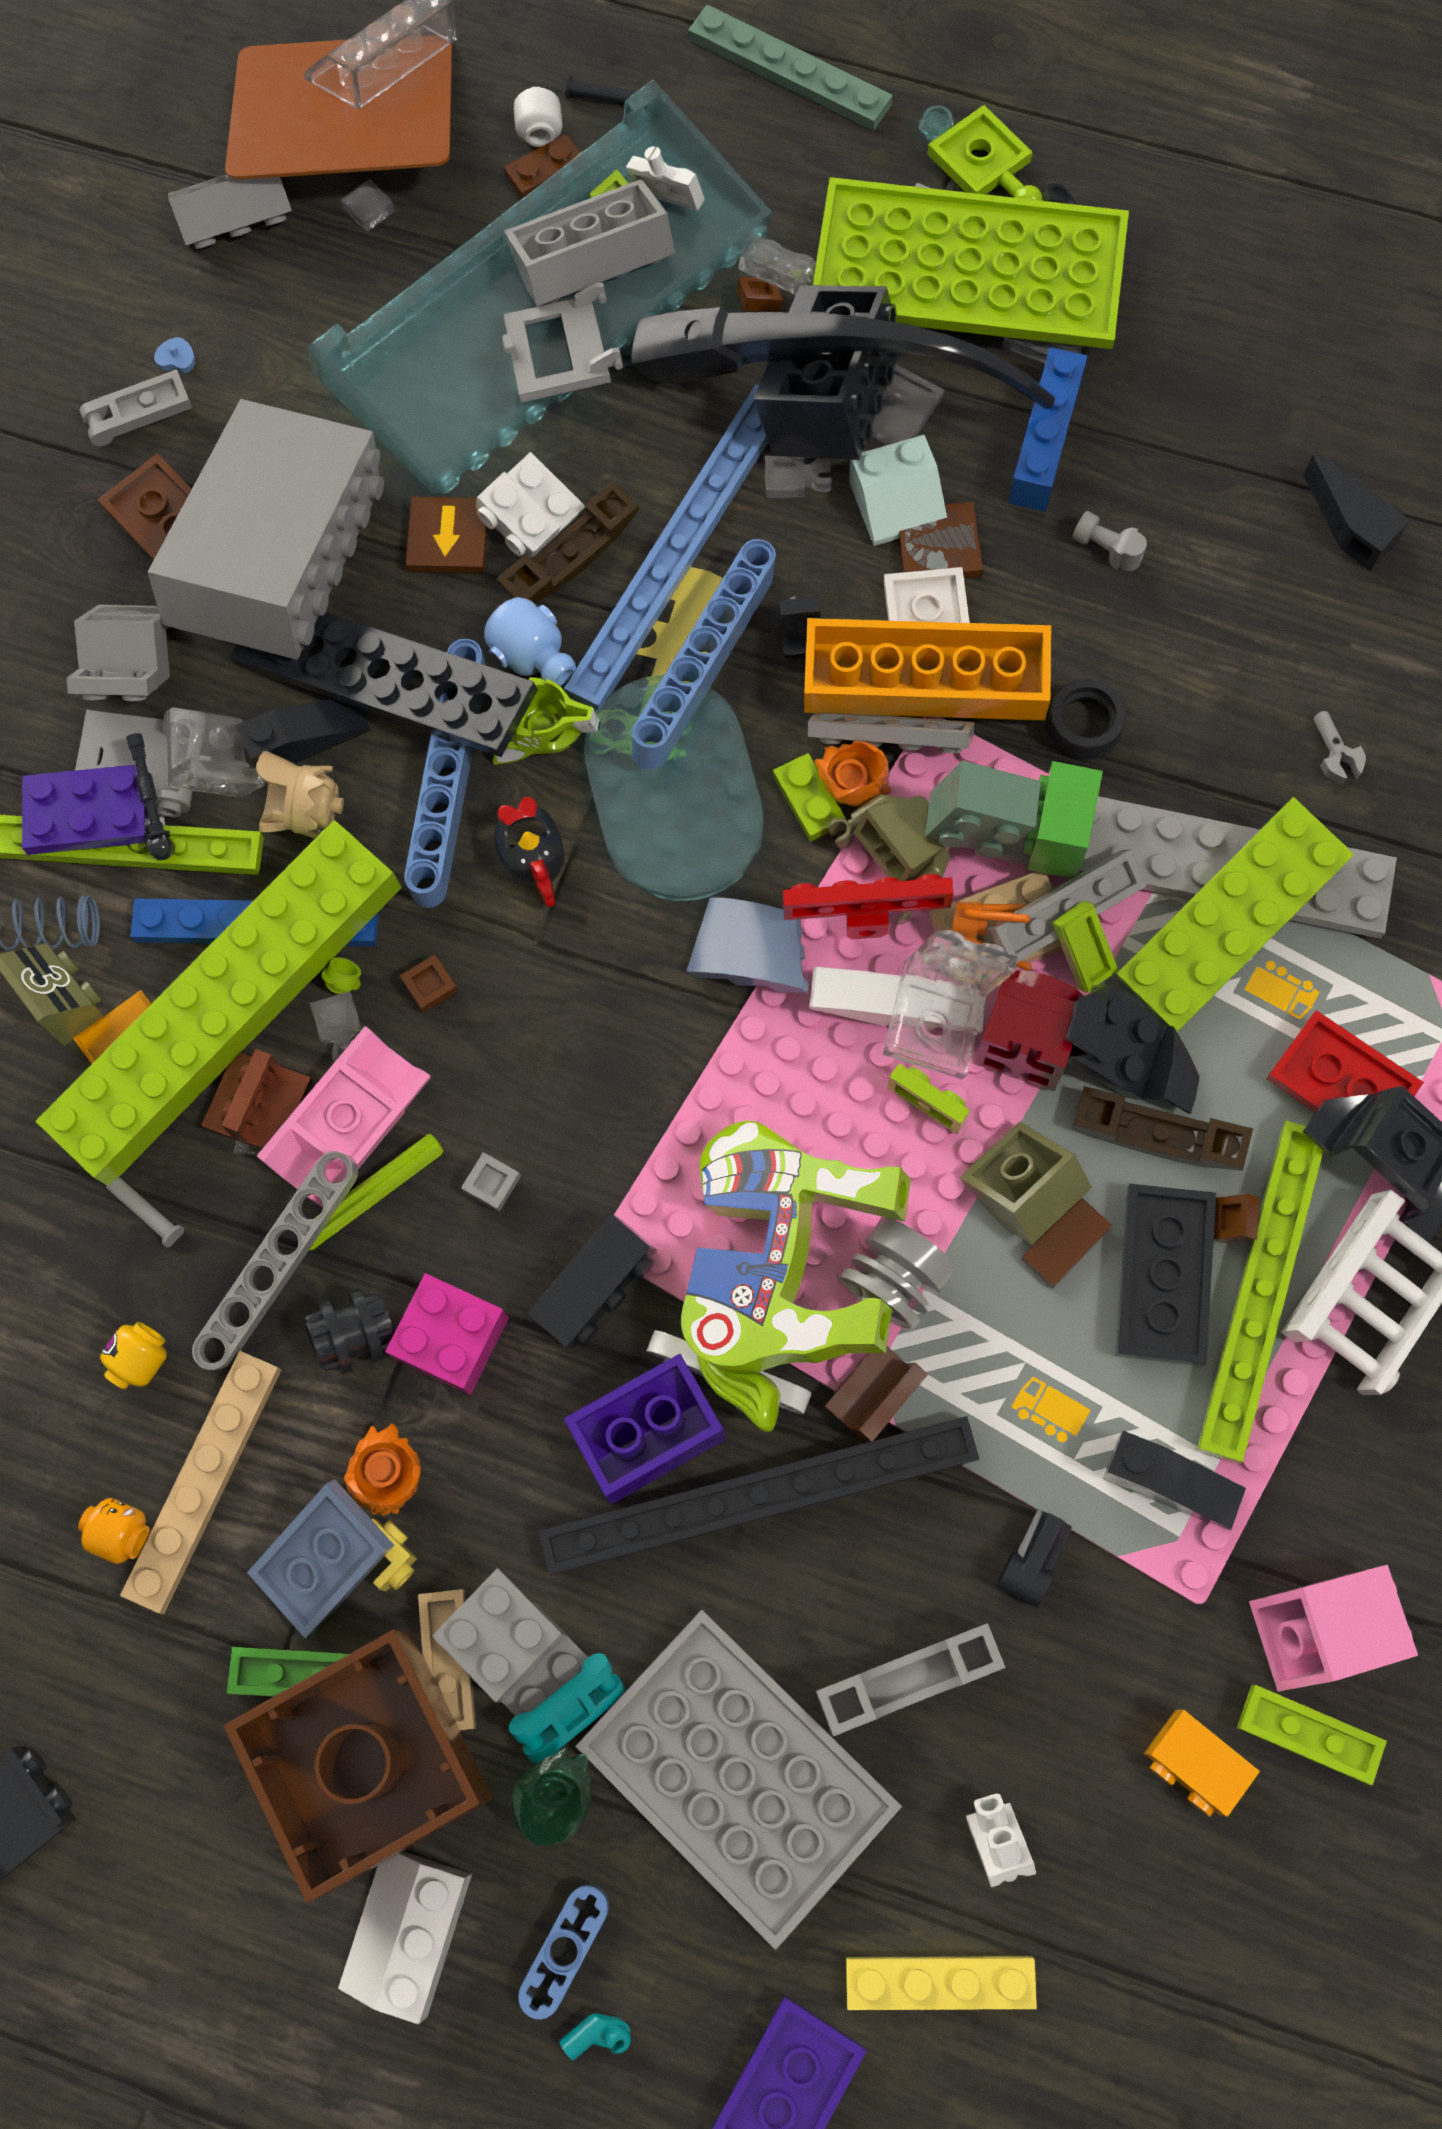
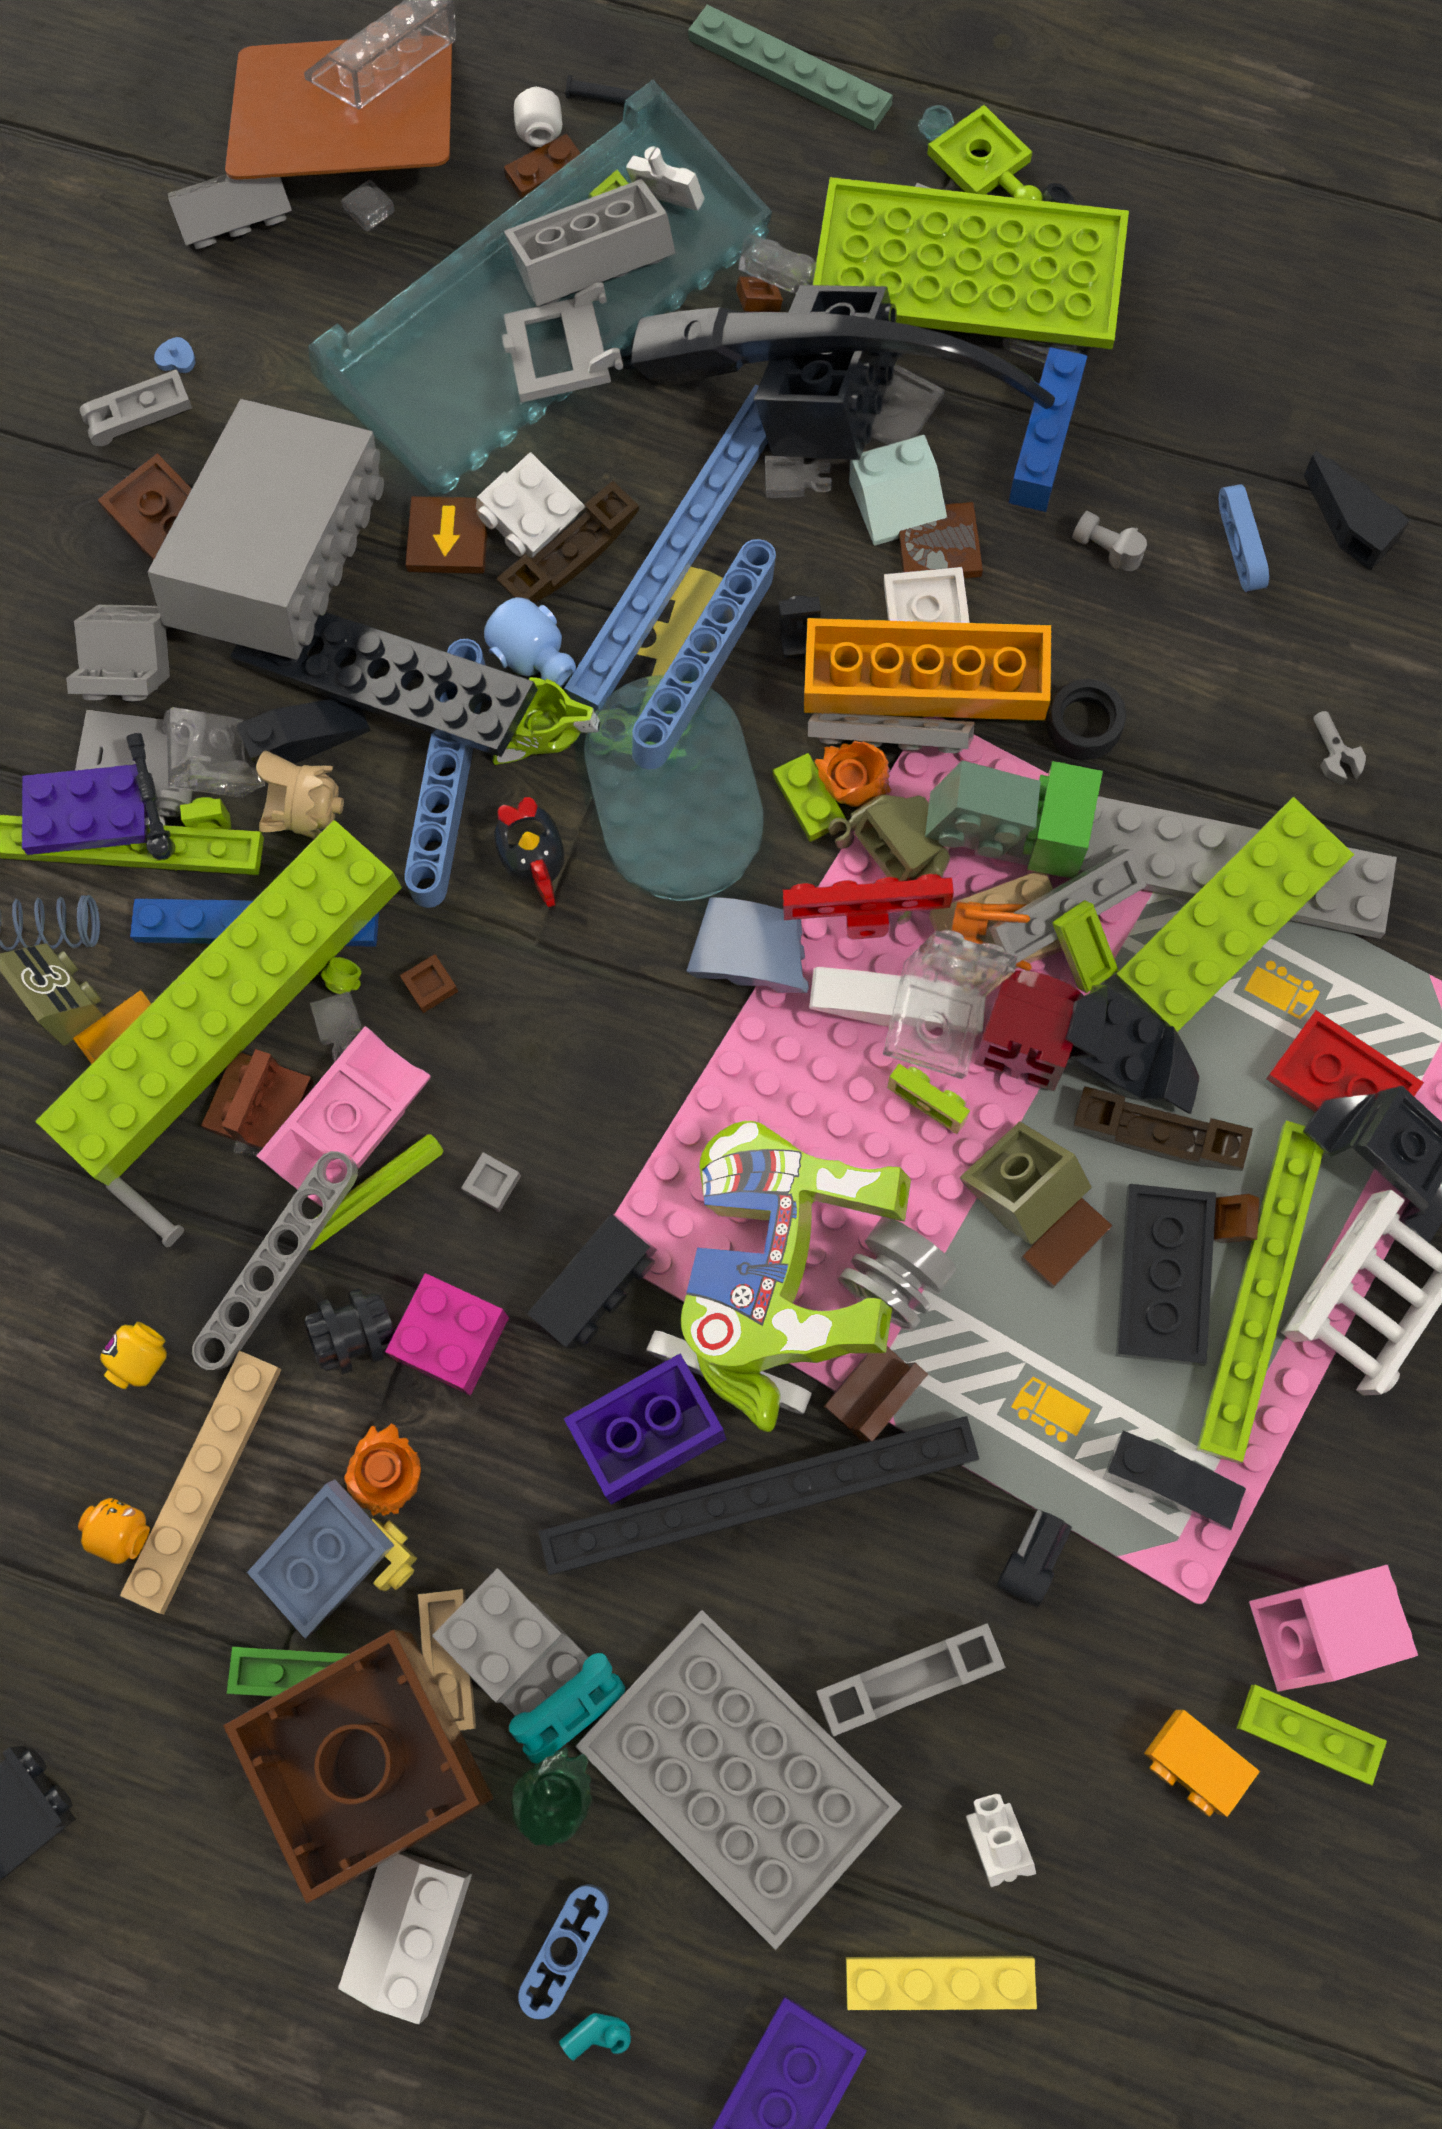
none -> lime plate [180,797,231,829]
none -> medium blue beam [1219,484,1269,592]

